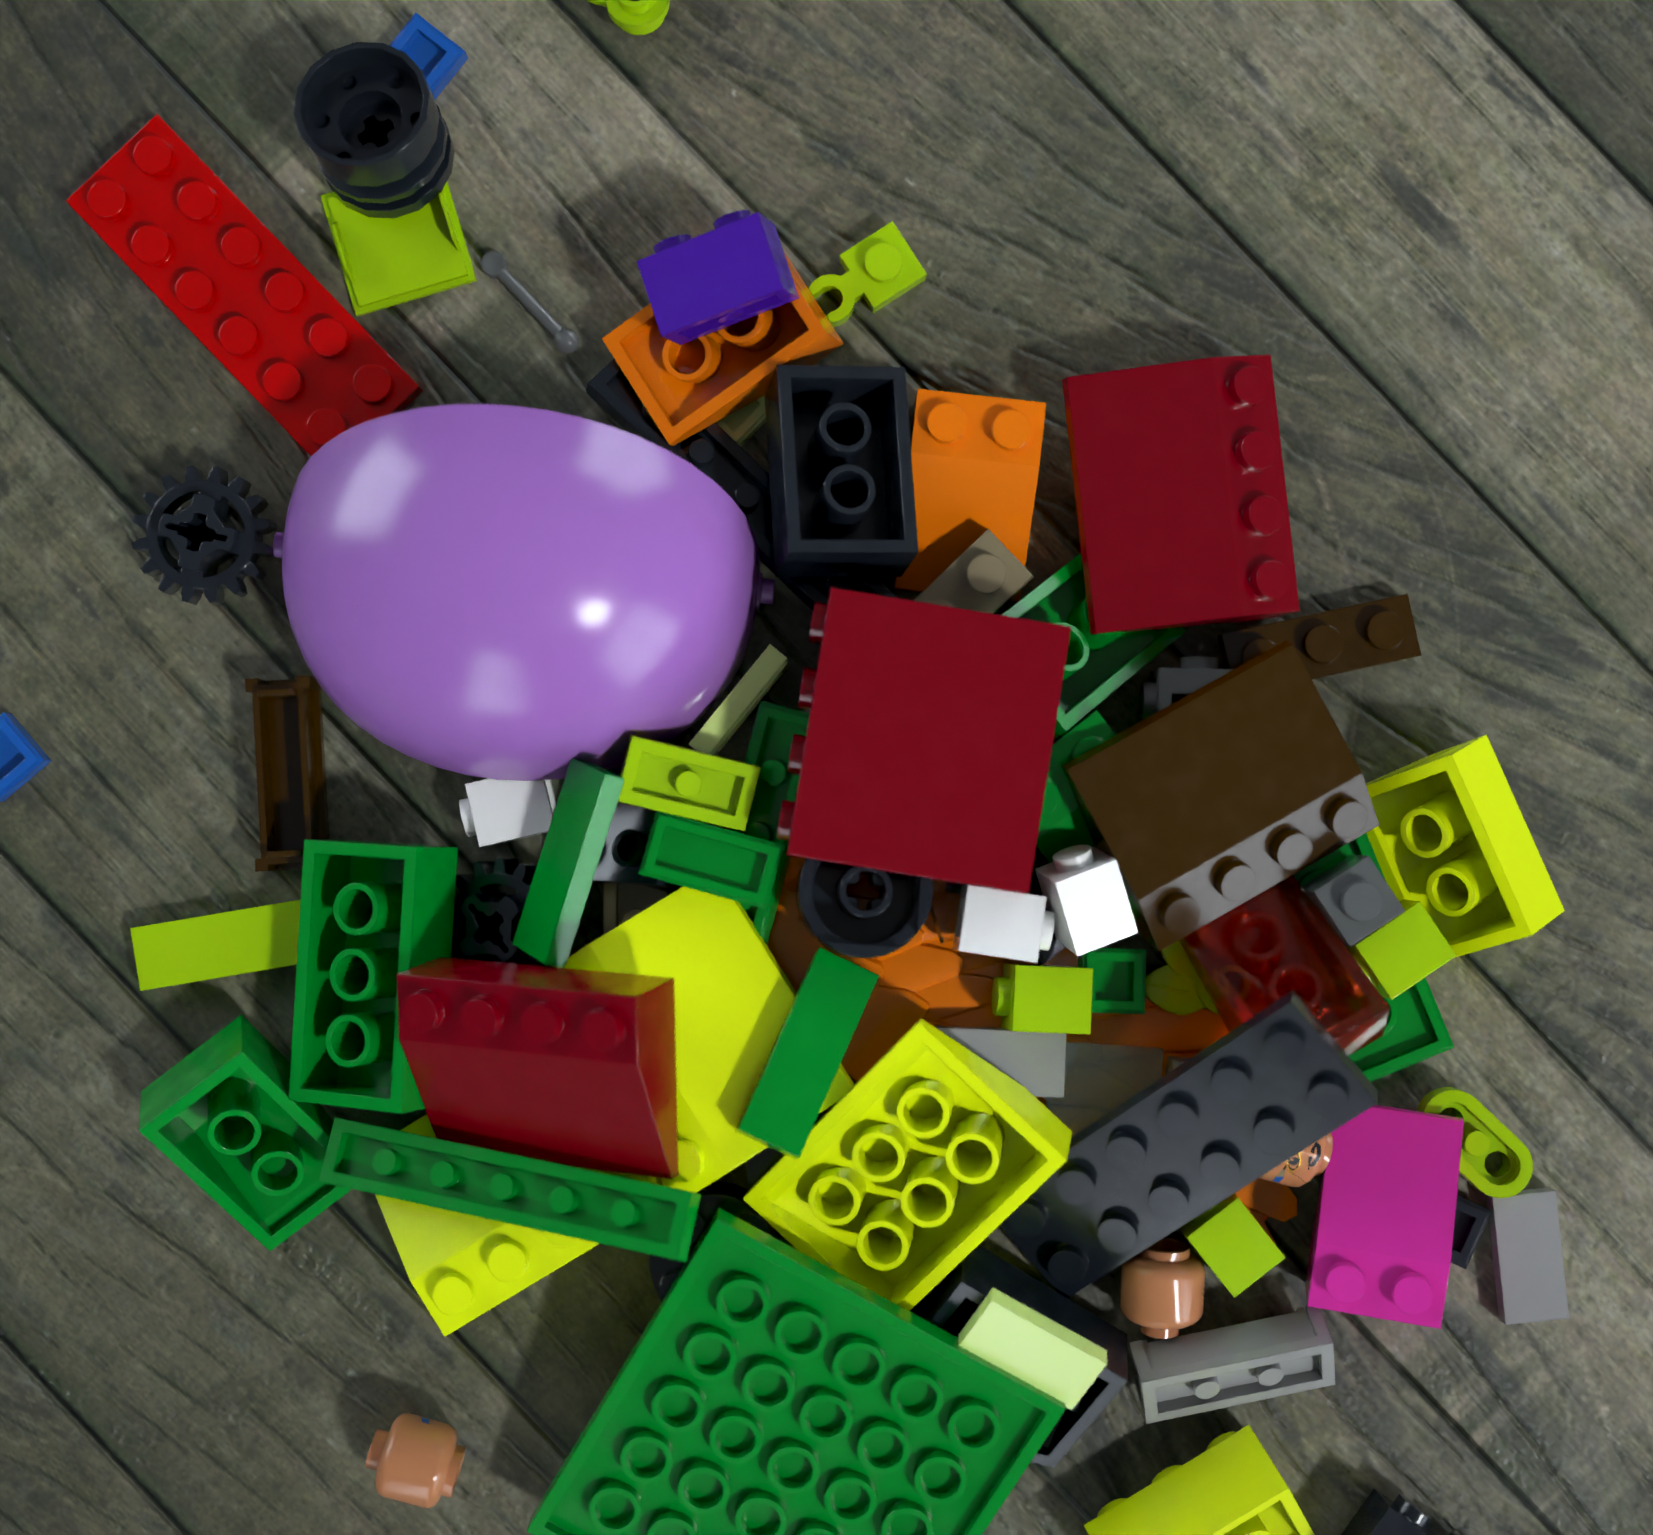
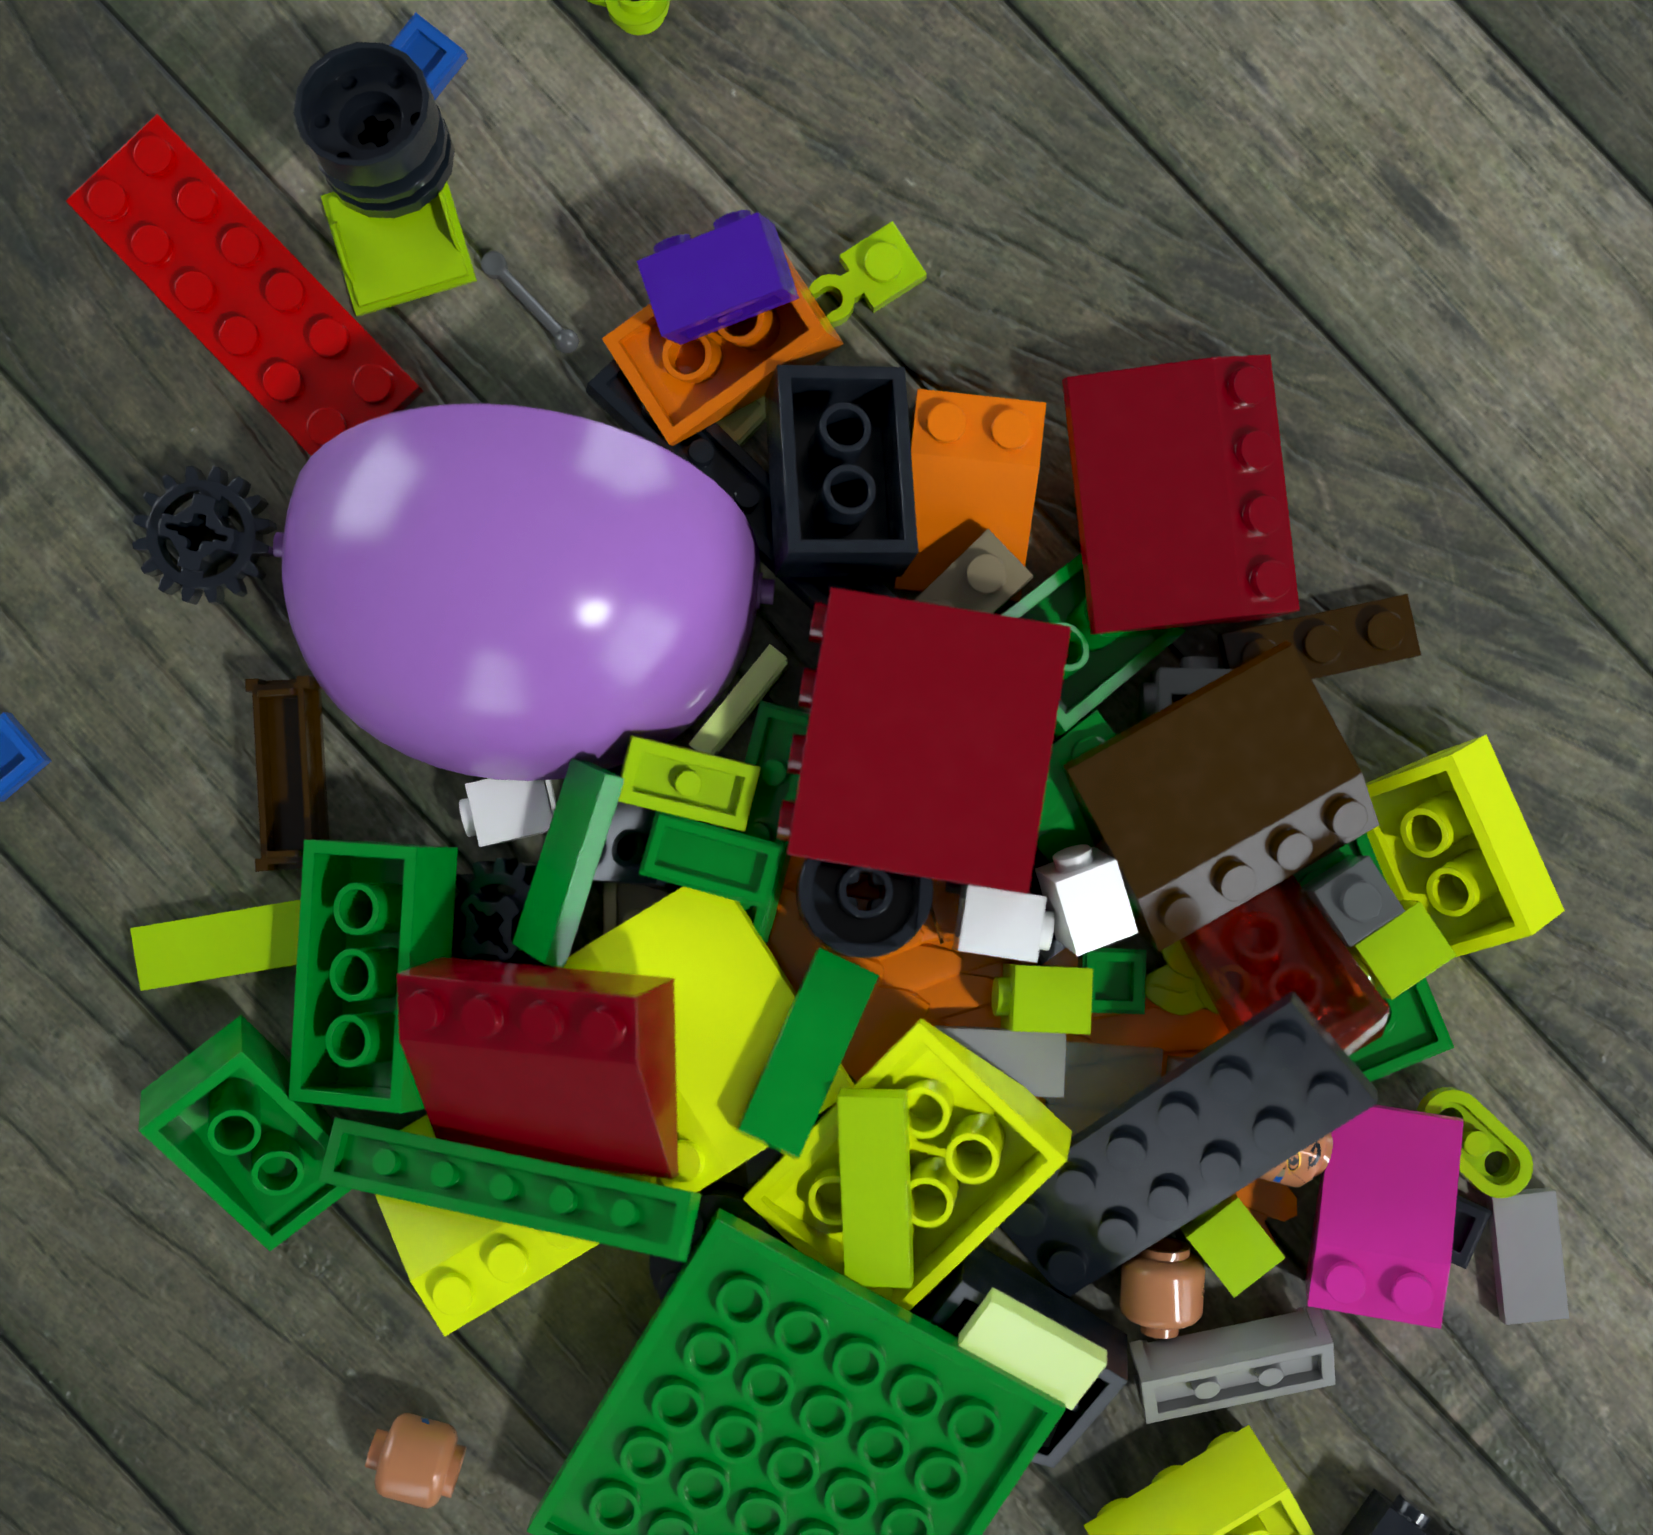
none -> lime tile [837,1088,914,1288]

